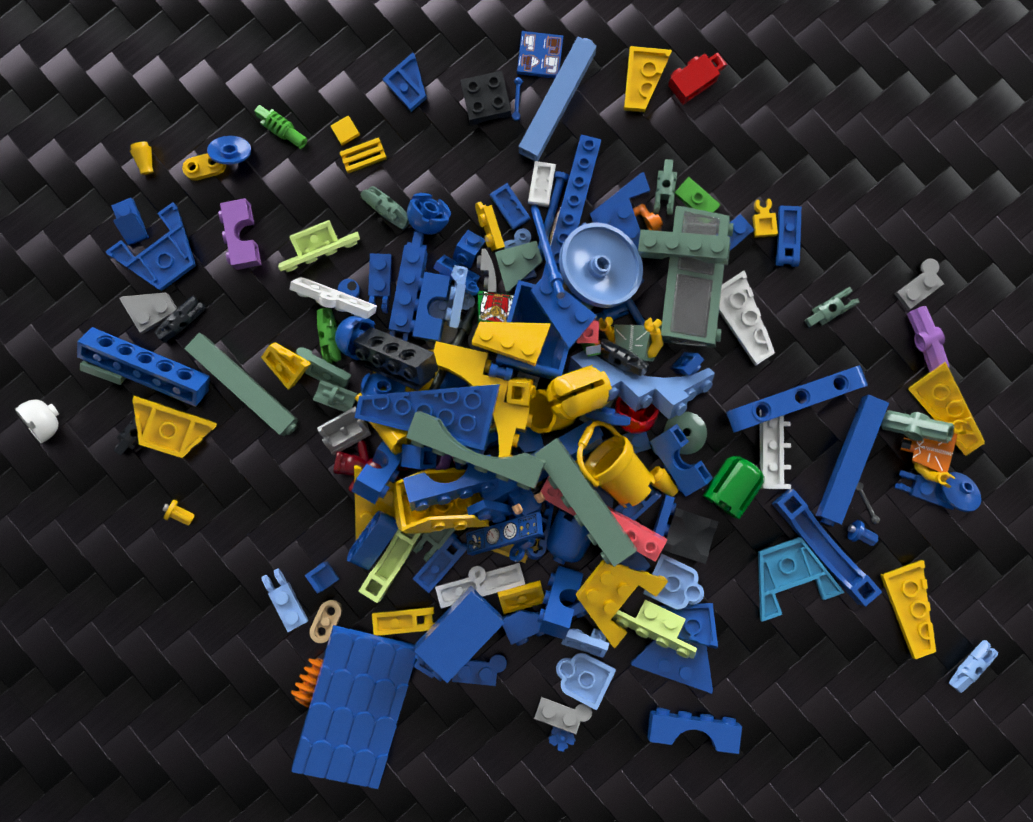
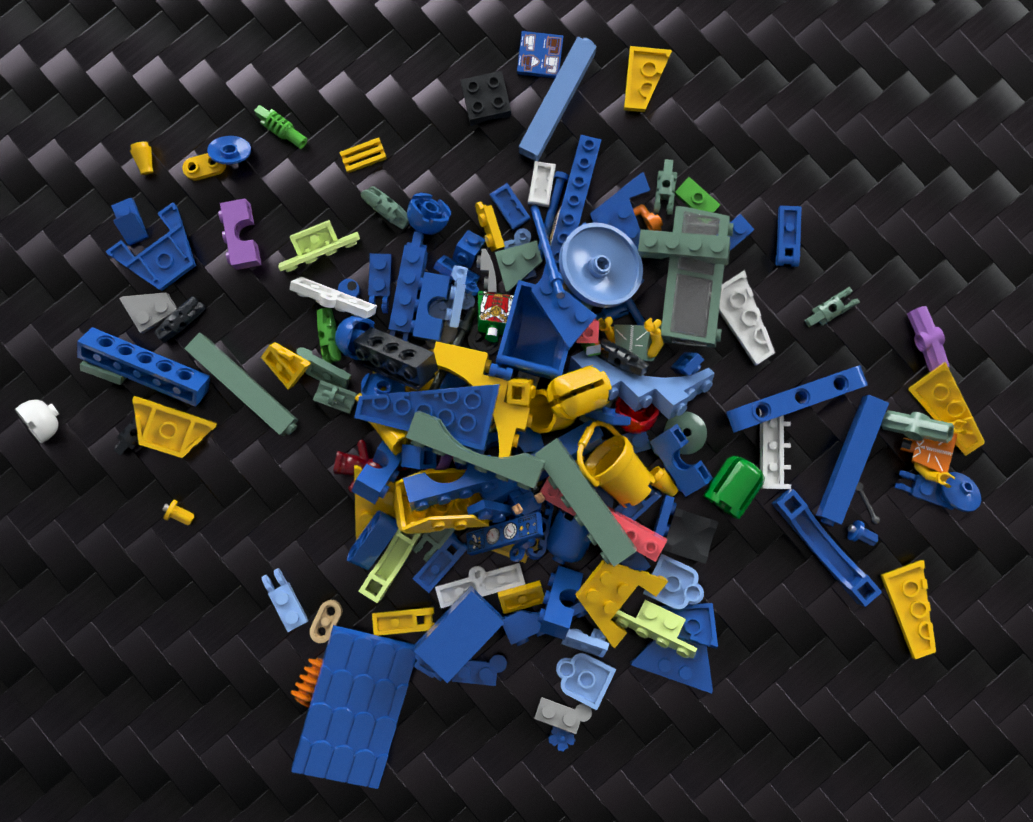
blue panel [305,561,340,593] -> none
light grey hinge [317,407,371,455] -> none
yellow tile [331,115,360,146] -> none
blue wing [383,53,427,112] -> none
yellow wing [472,322,551,366] -> none
blue hinge [512,77,523,121] -> none
blue arch [647,708,742,754] -> none
red brick [668,53,727,105] -> none
yellow plate [753,199,778,238] -> none
dark azure wing [758,537,845,622] -> none
light grey hinge [895,259,944,310] -> none
light blue hinge [949,640,998,693] -> none

